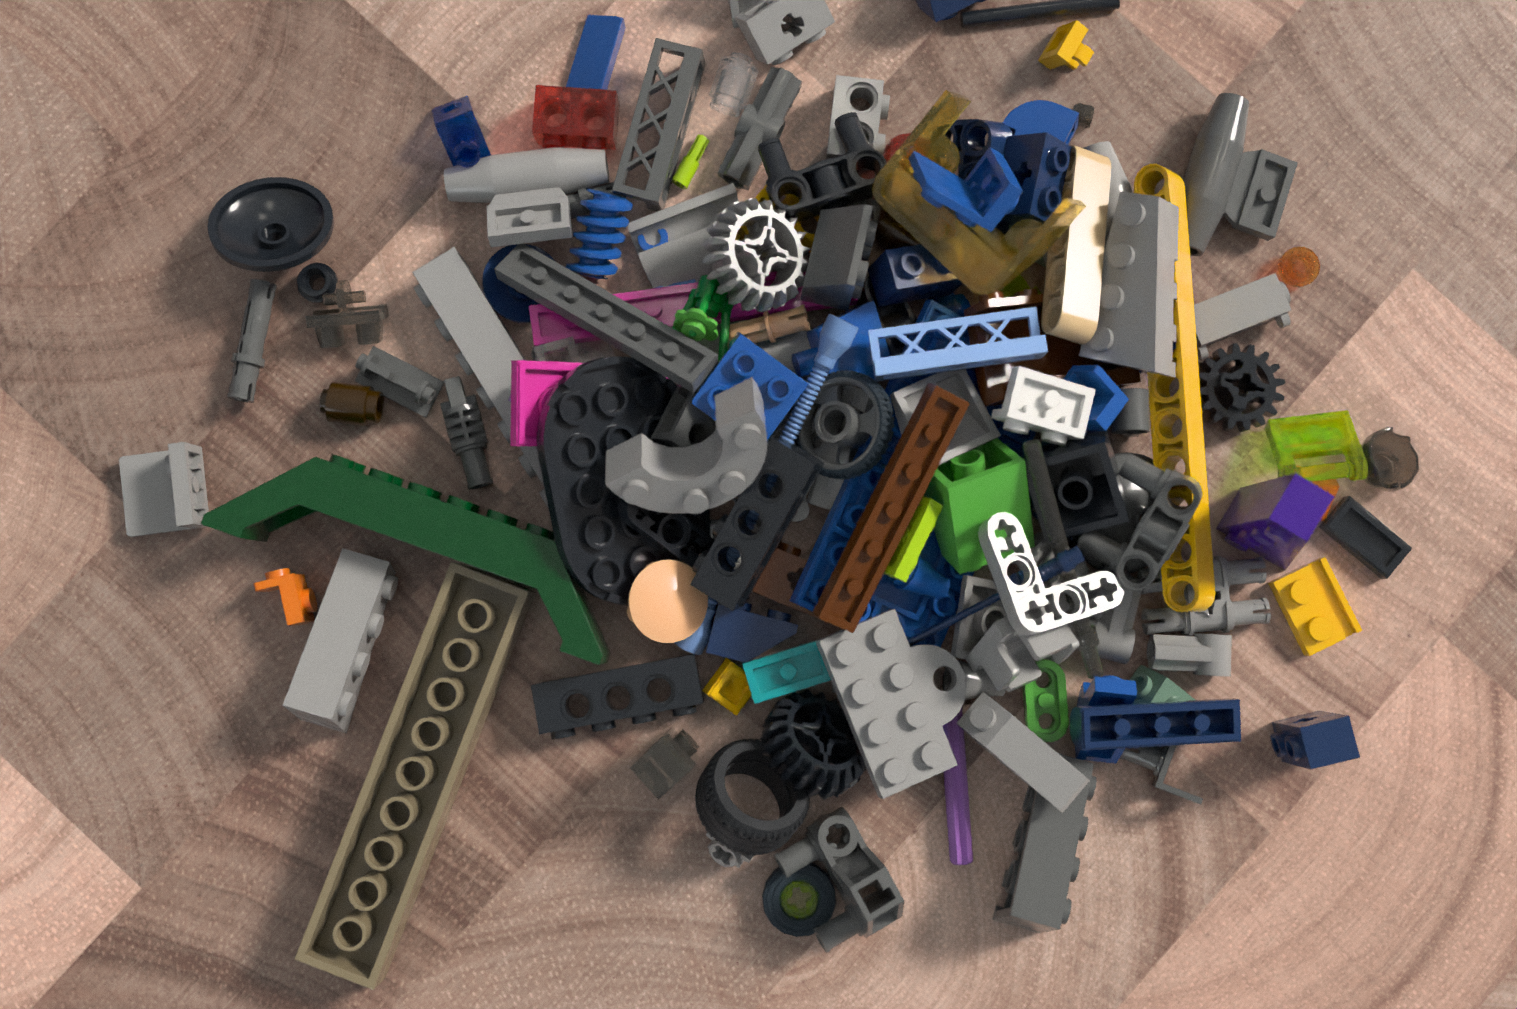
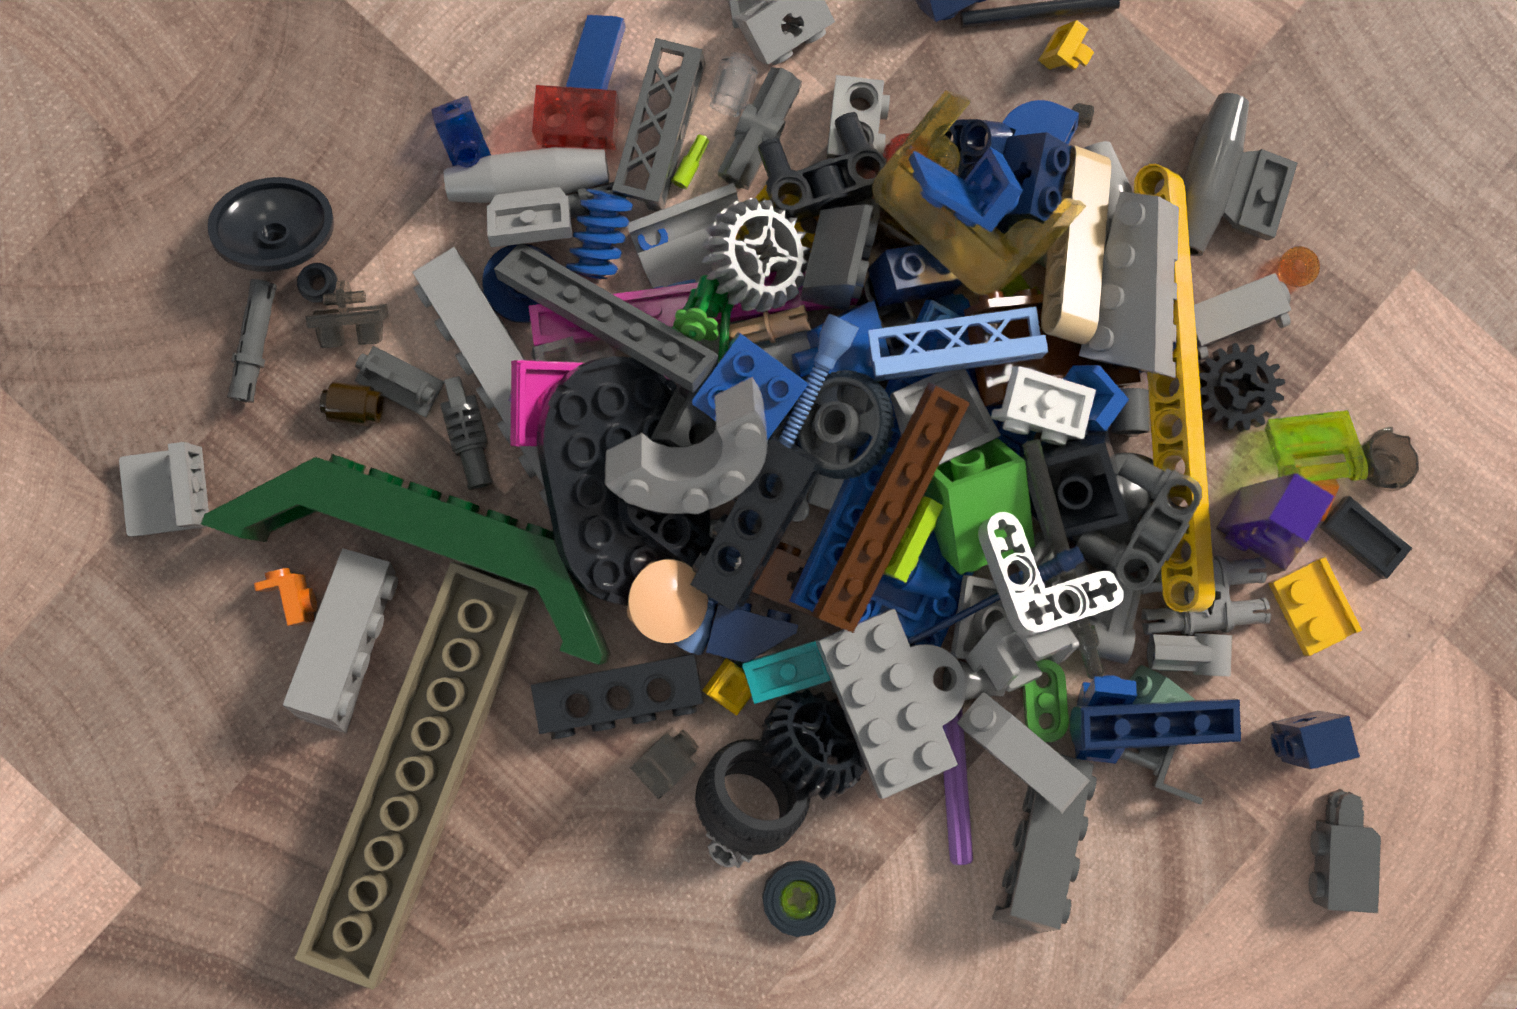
dark grey piece [774,807,904,953] -> none
none -> dark grey hinge [1308,789,1381,913]

